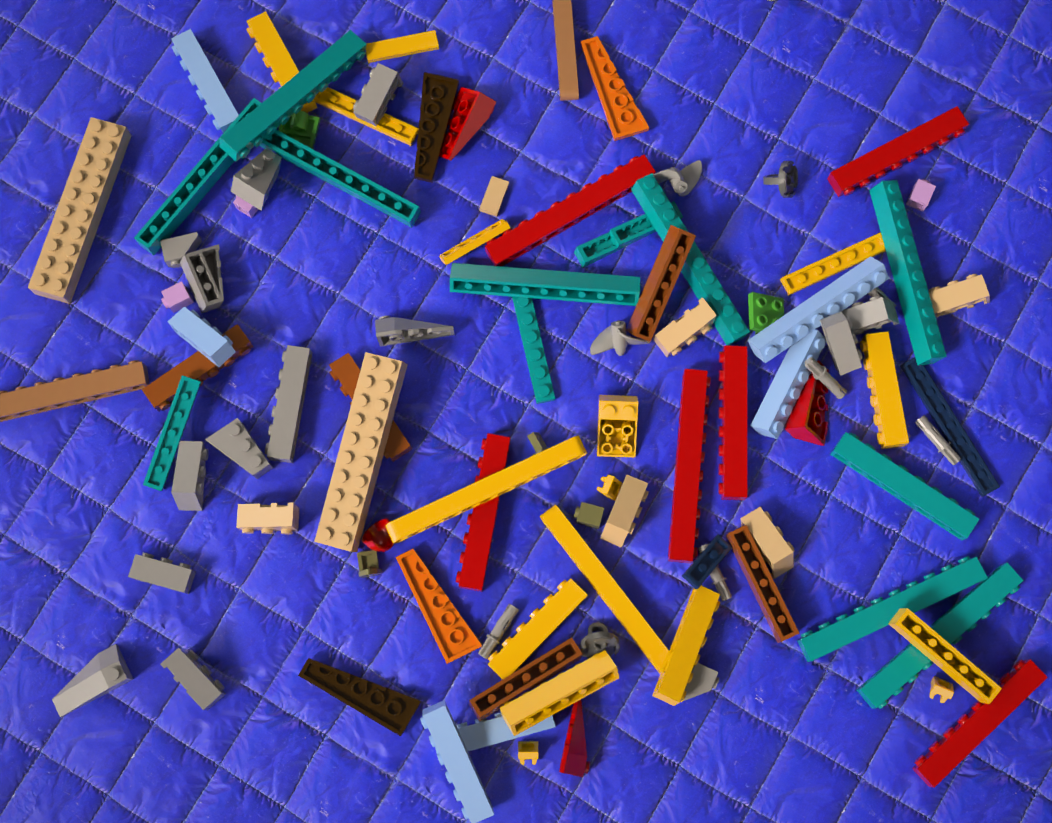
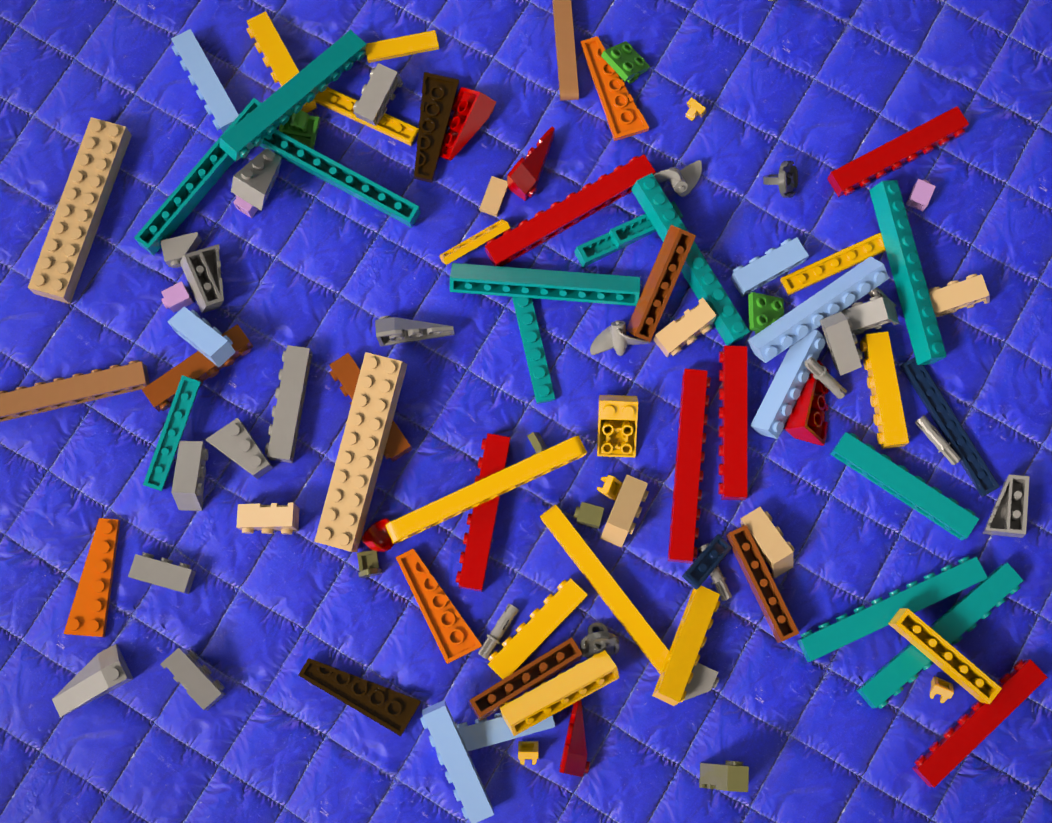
none -> orange wing [64,518,120,637]
none -> red wedge [507,127,555,201]
none -> bright green plate [601,41,650,84]
none -> yellow tile [686,97,707,121]
none -> olive wedge [699,760,749,792]
none -> light blue brick [730,237,809,297]
none -> light grey wedge [982,474,1030,538]

